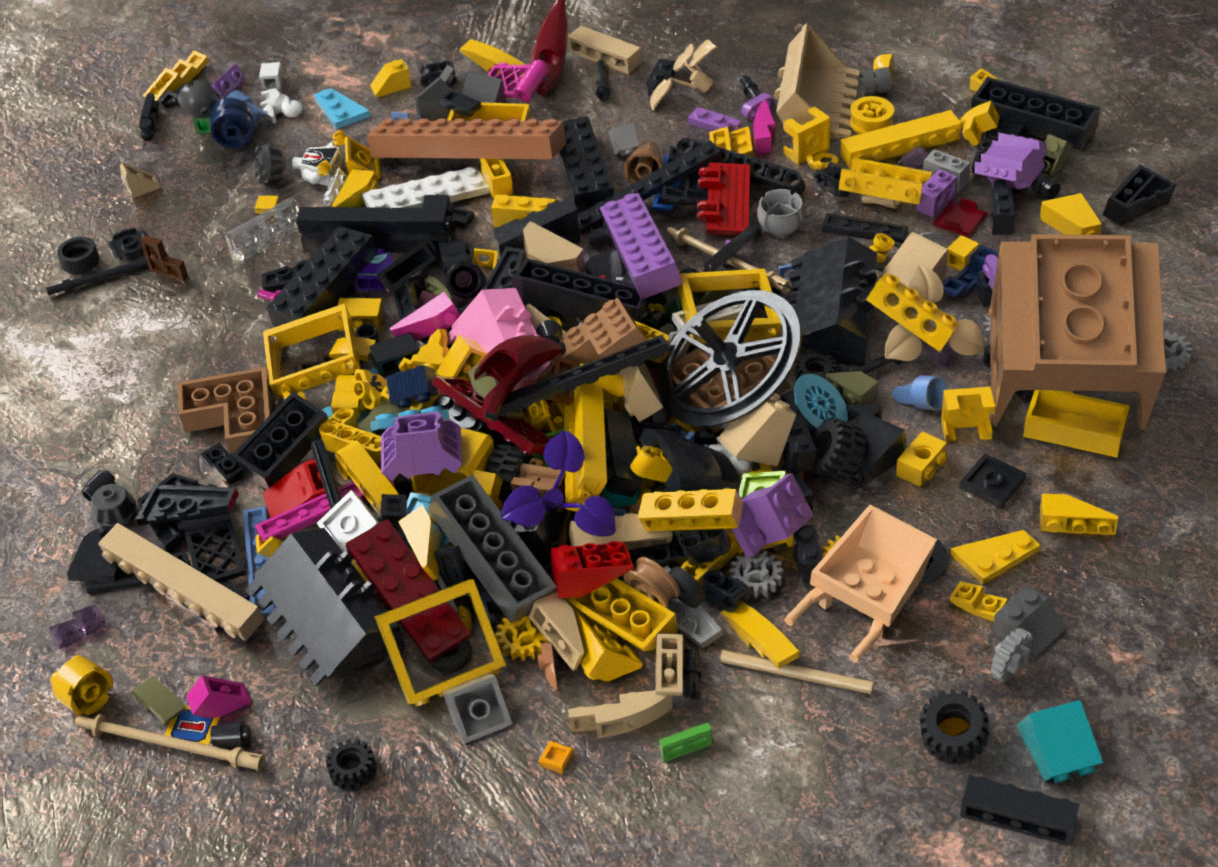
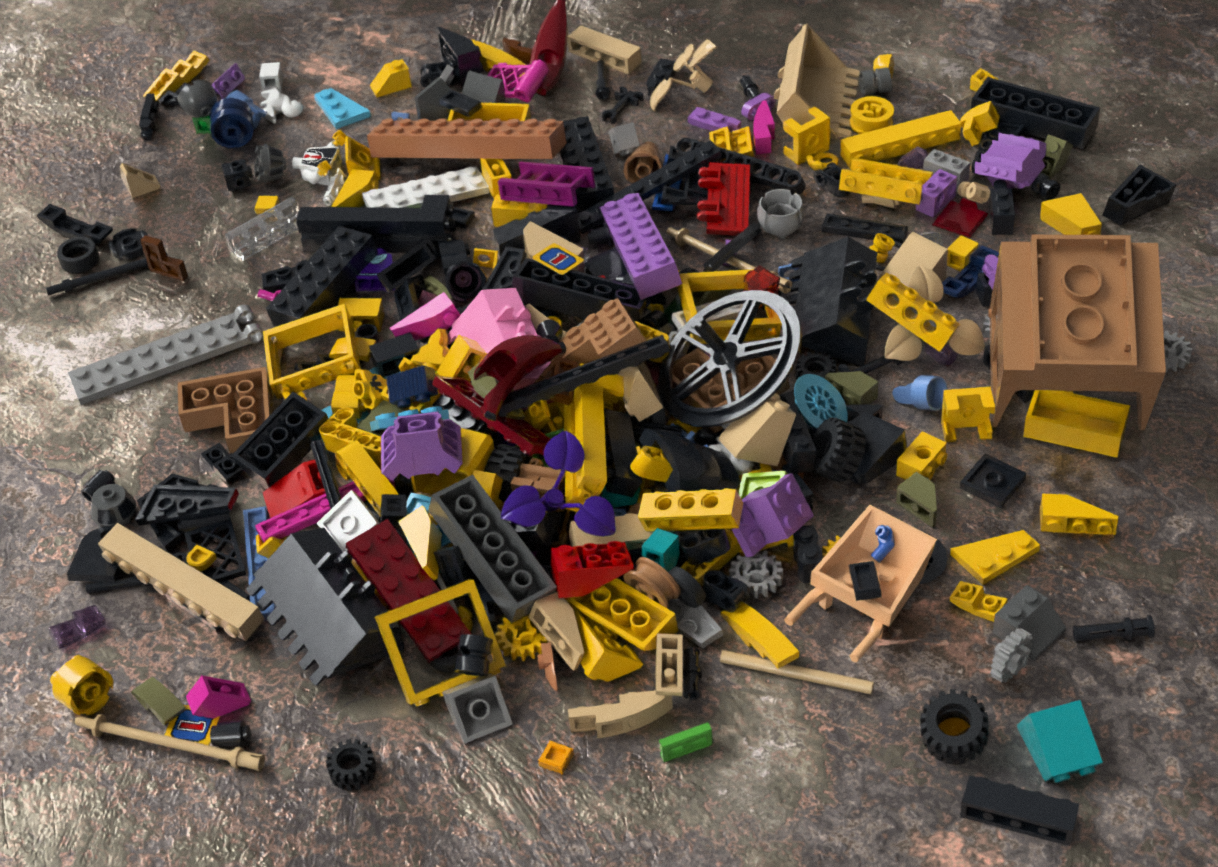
none -> black slope [37,204,113,244]
none -> light grey hinge [68,304,263,405]
none -> yellow tile [186,545,217,572]
none -> black brick [221,159,253,192]
none -> black slope [437,27,484,87]
none -> black wheel [455,634,493,677]
none -> magenta fence [498,162,595,206]
none -> reddish brown slope [502,38,532,65]
none -> sticker [532,243,584,275]
none -> black bar [602,87,644,124]
none -> teal slope [642,528,680,572]
none -> clear red slope [743,265,780,308]
none -> black tile [849,561,882,601]
none -> blue arm [871,525,895,563]
none -> olive slope [896,472,937,528]
none -> tan leg [958,181,990,204]
none -> black pin [1073,615,1155,642]

